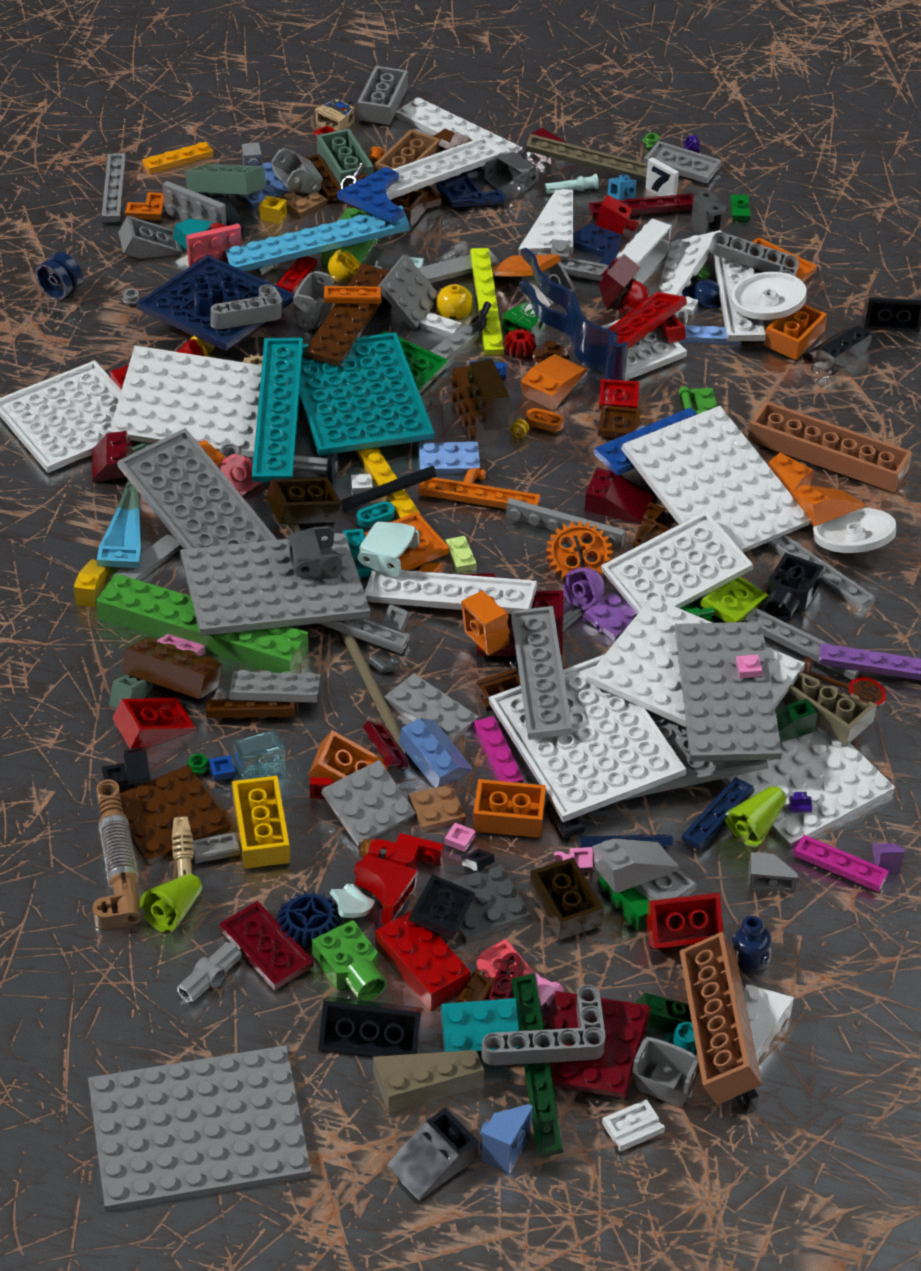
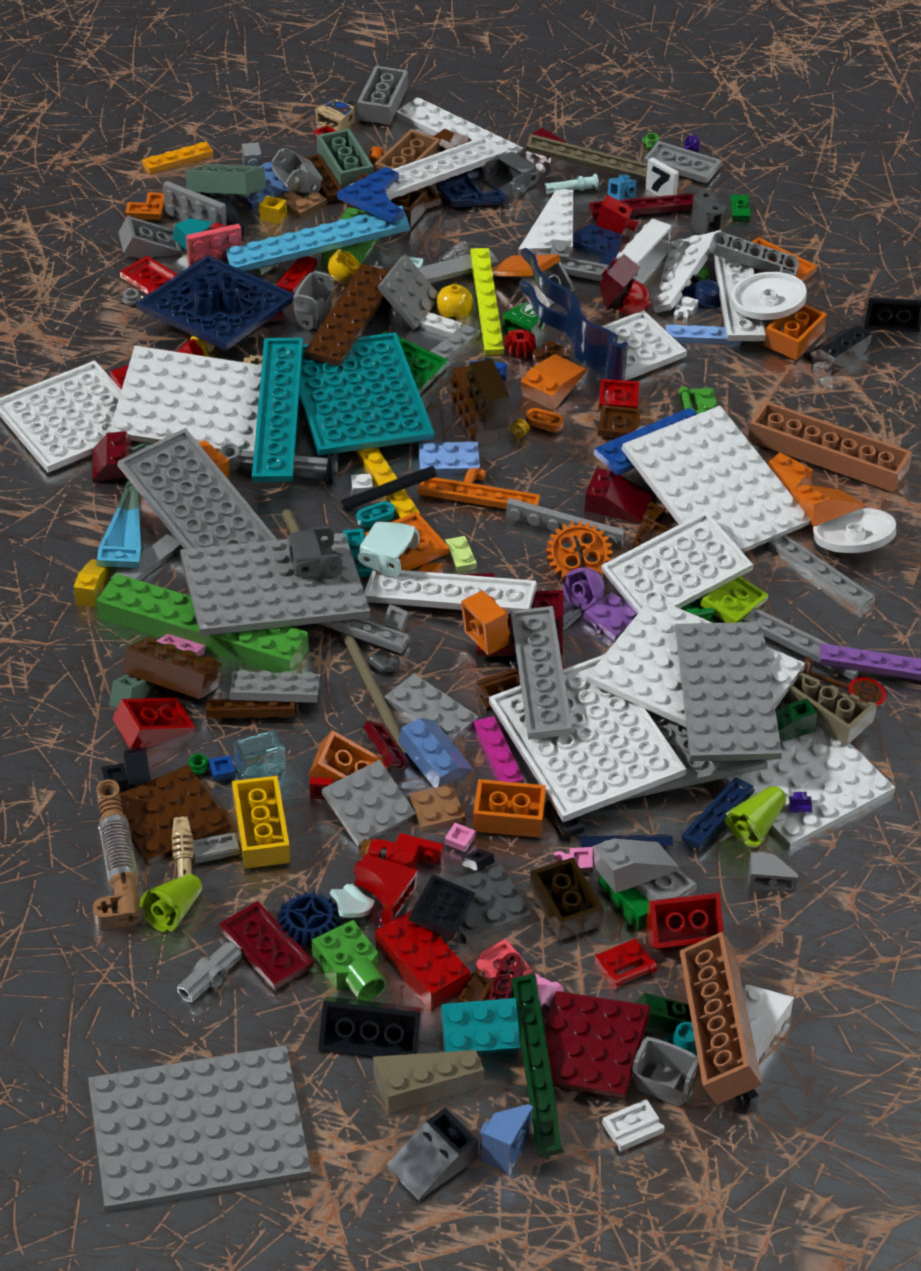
dark blue wheel [35,252,83,300] -> none
light grey plate [102,153,126,223] -> none
light grey beam [210,284,282,329] -> none
coral tile [219,454,263,496] -> none
dark brown brick [266,477,341,524] -> none
orange tile [324,286,381,304] -> none
dark grey bar [341,163,367,189] -> none
black plate [470,301,491,332] -> none
light grey beam [482,984,605,1066] -> none
red plate [608,292,687,349] -> none
red slope [658,315,686,343] -> none
dark blue piece [732,916,772,972] -> none
bright pink plate [736,654,762,678] -> none
black brick [764,552,824,622] -> none
dark pink plate [793,835,889,892] -> none
medium lavender slope [872,843,905,873] -> none
none -> red plate [120,256,178,295]
none -> red plate [594,938,658,989]

